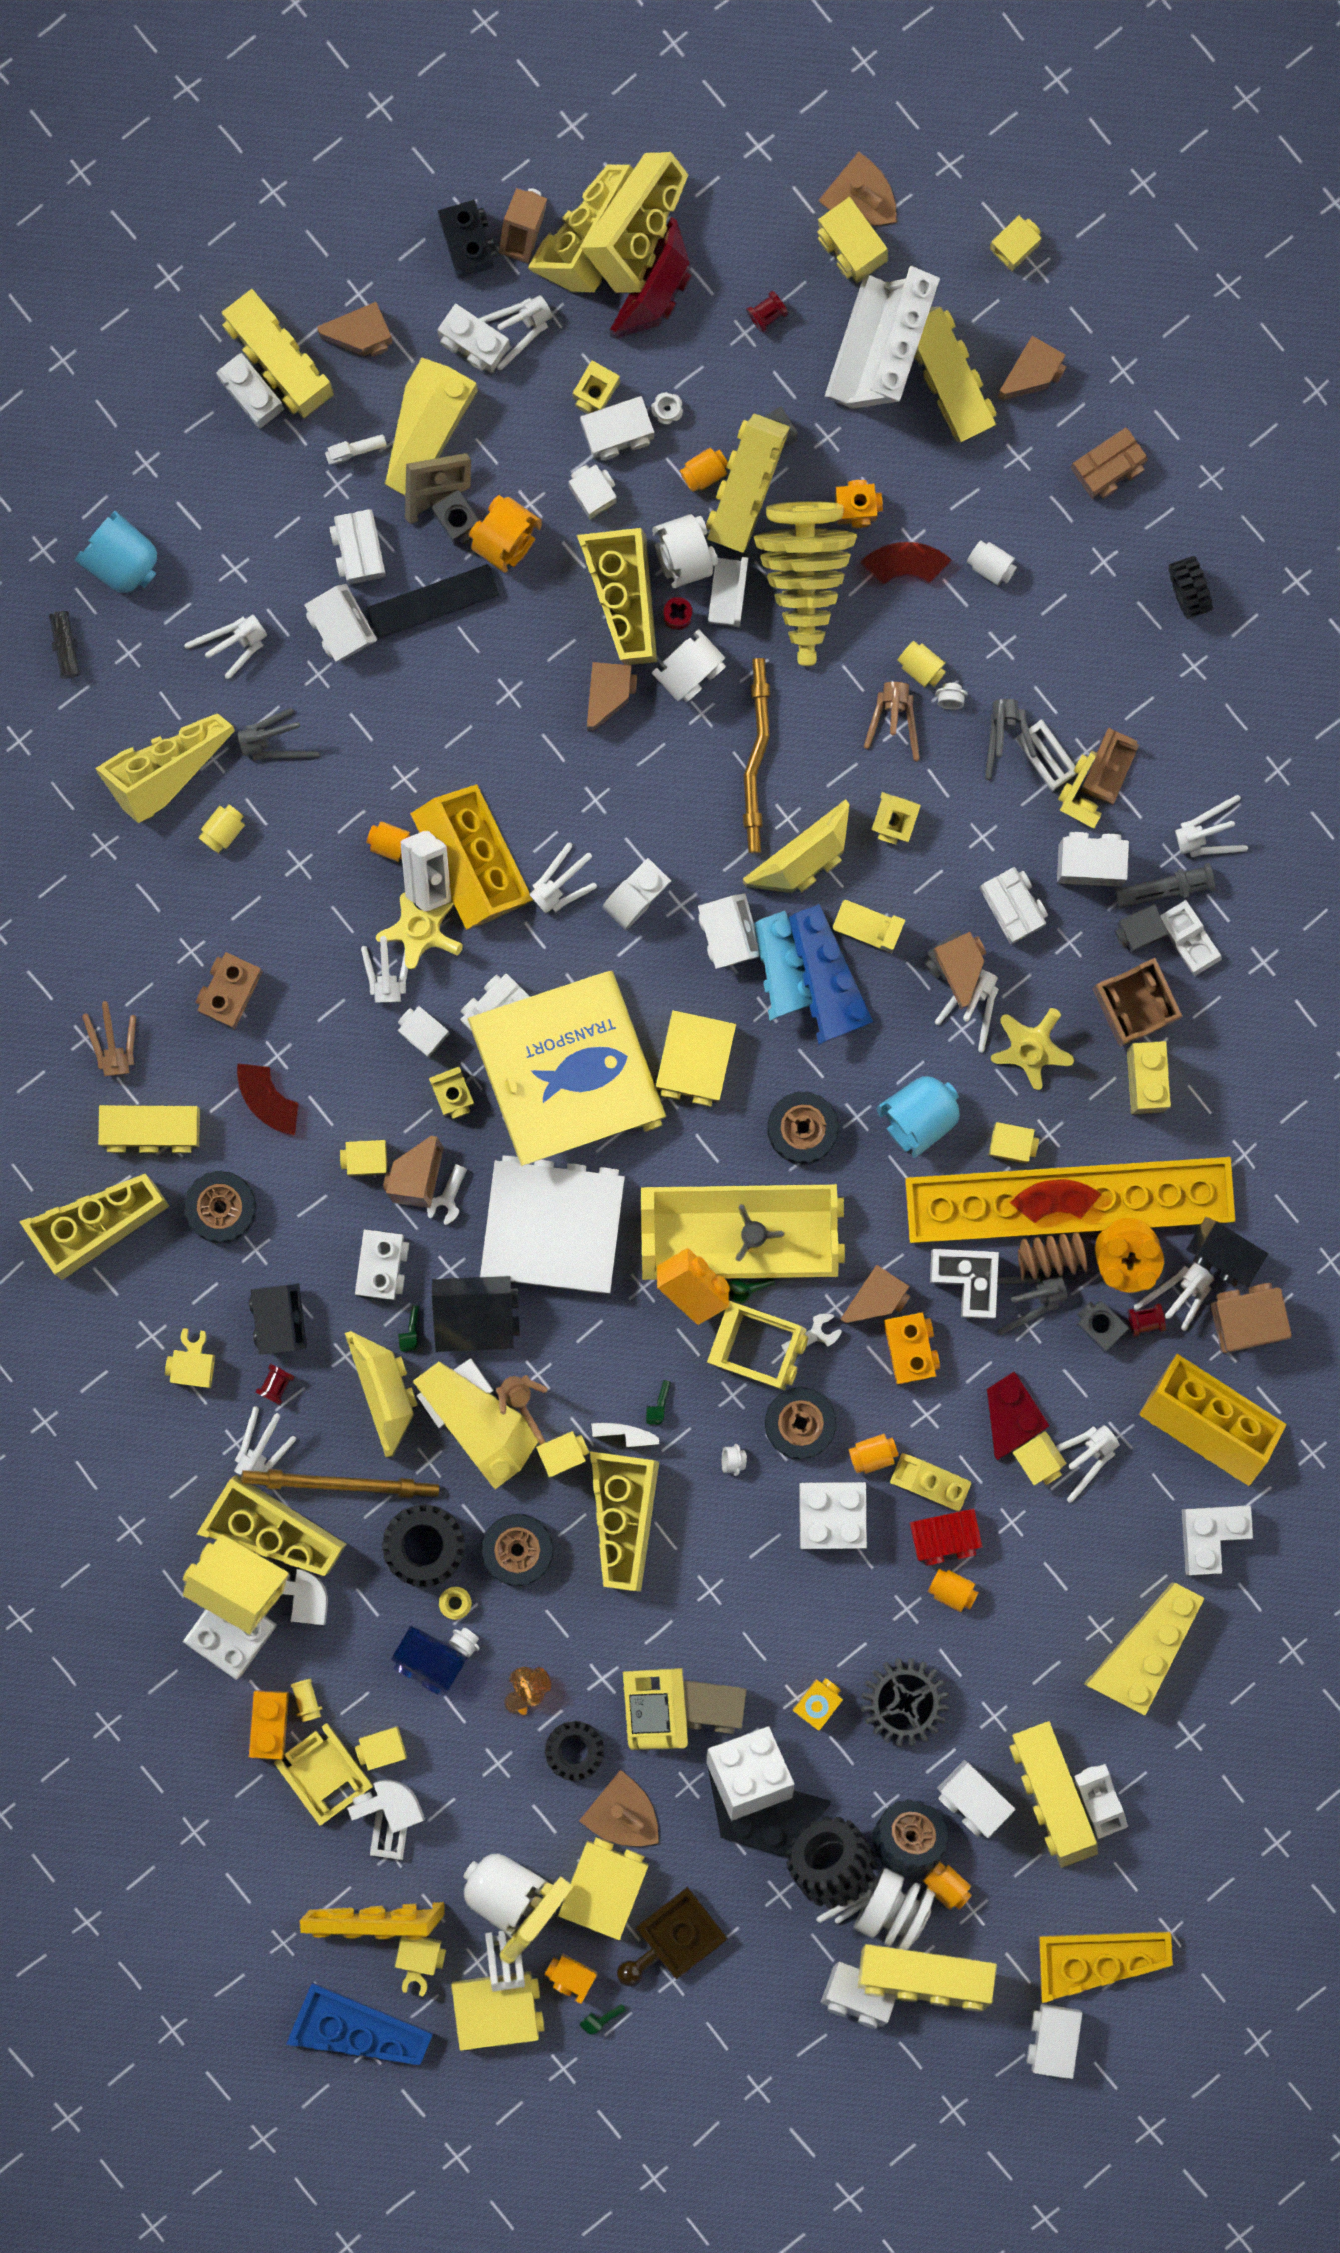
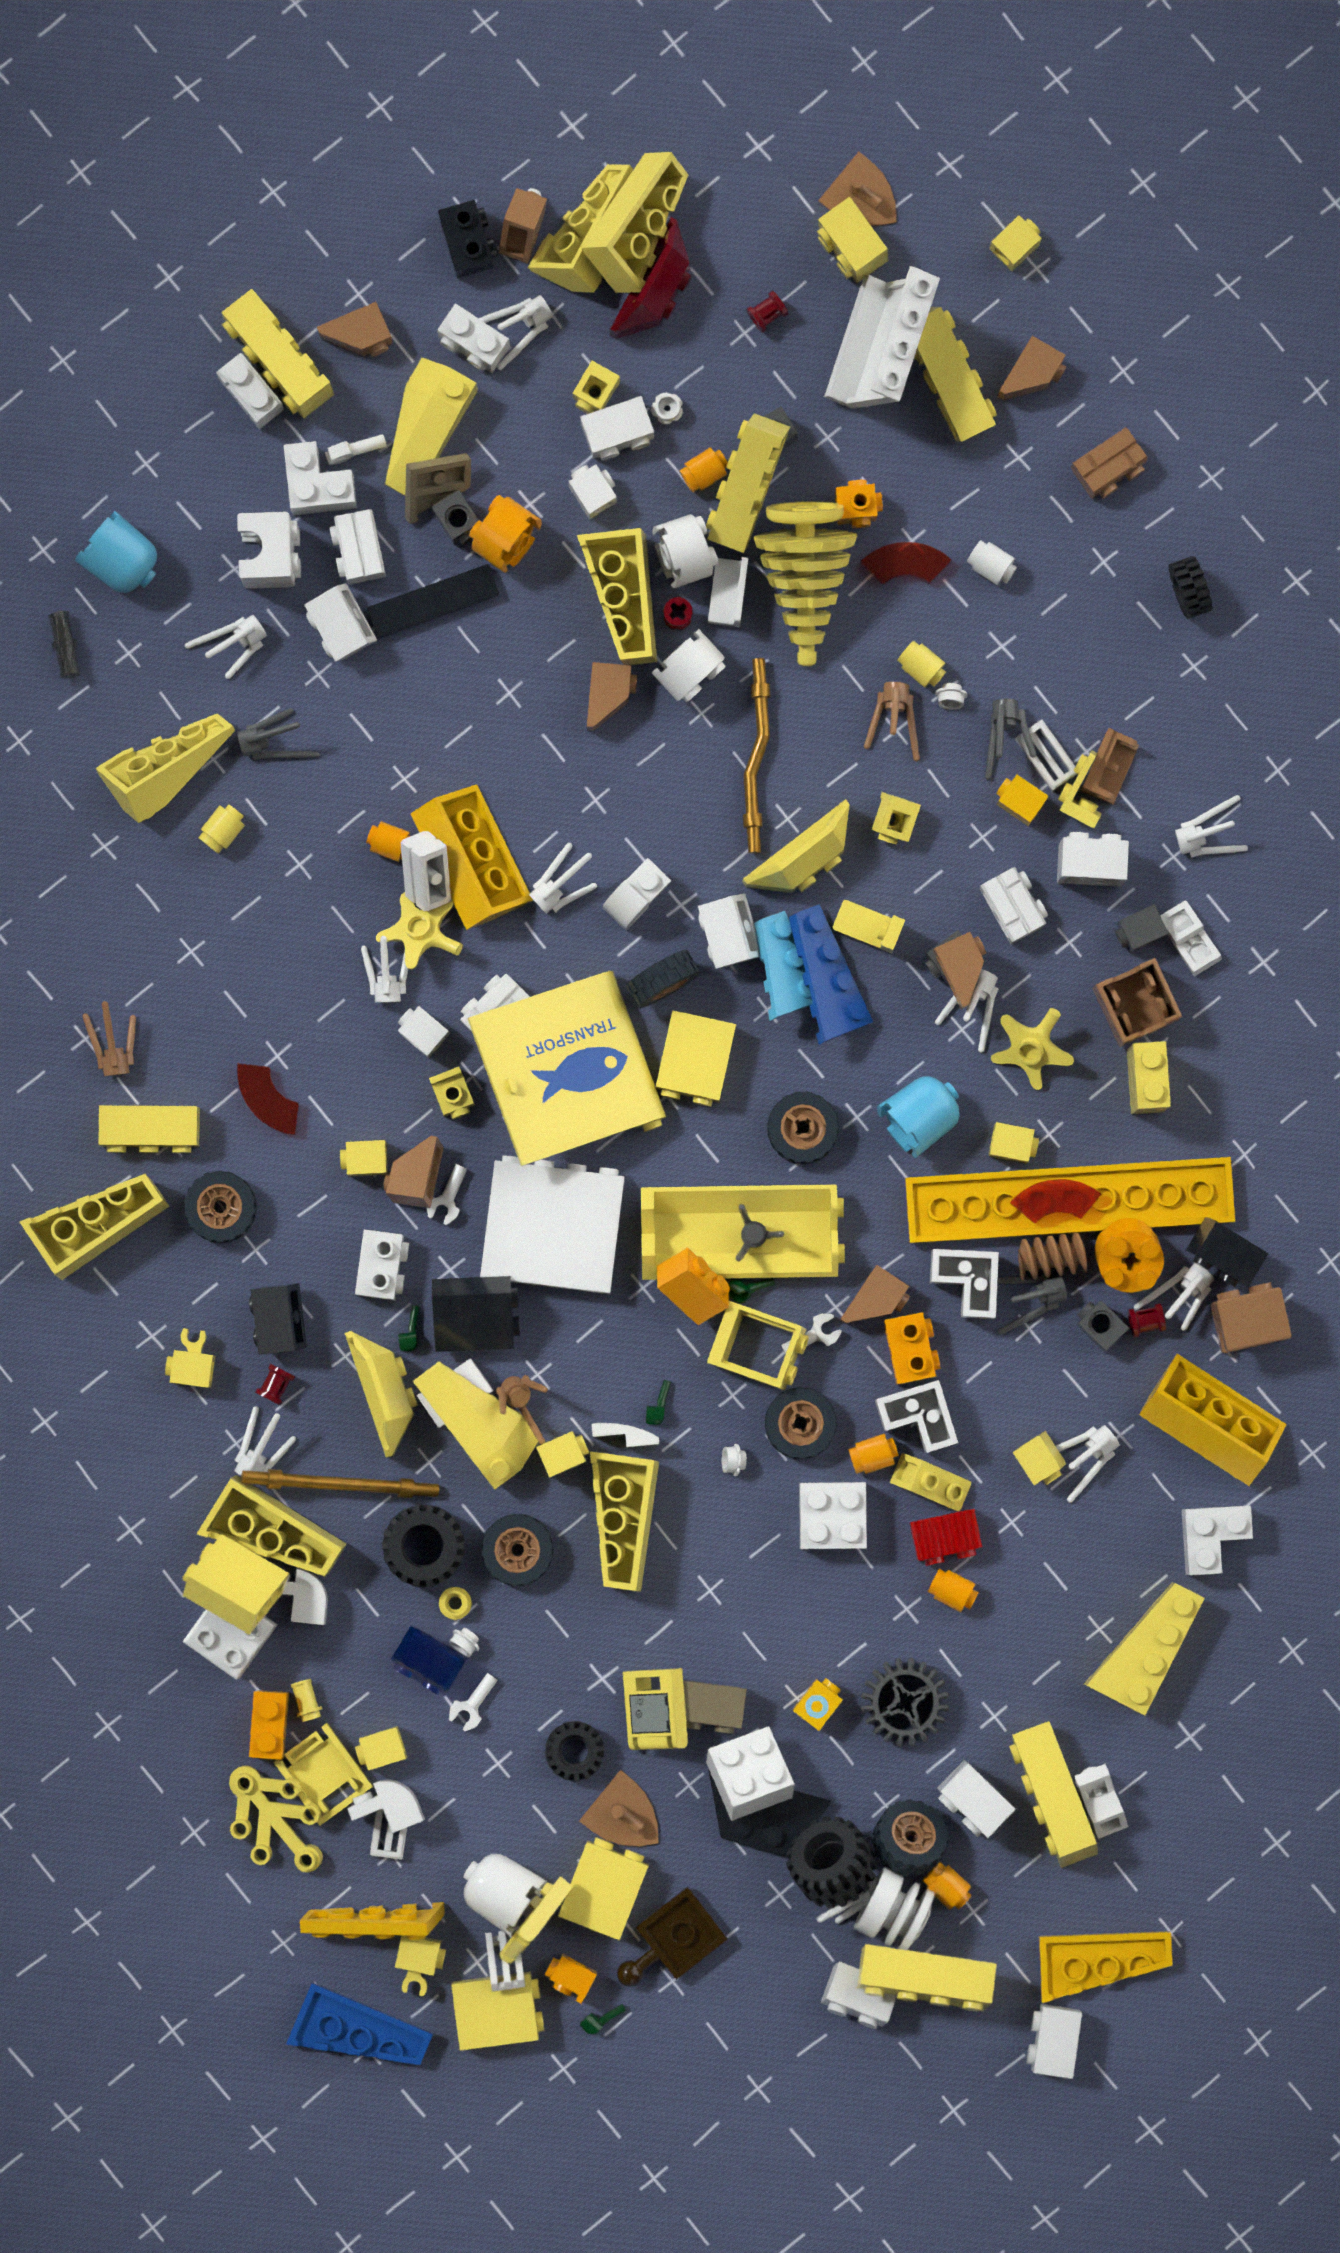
medium nougat brick [196,952,263,1030] -> none
clear orange animal [504,1666,552,1715] -> none
dark red wing [986,1371,1050,1460] -> none
dark grey pin [1115,863,1216,909] -> none
none -> light yellow plant [229,1766,323,1873]
none -> white piece [237,512,301,589]
none -> white brick [284,441,357,515]
none -> white bar [449,1673,498,1731]
none -> black wheel [626,949,701,1009]
none -> white brick [875,1380,958,1453]
none -> yellow brick [996,774,1049,826]

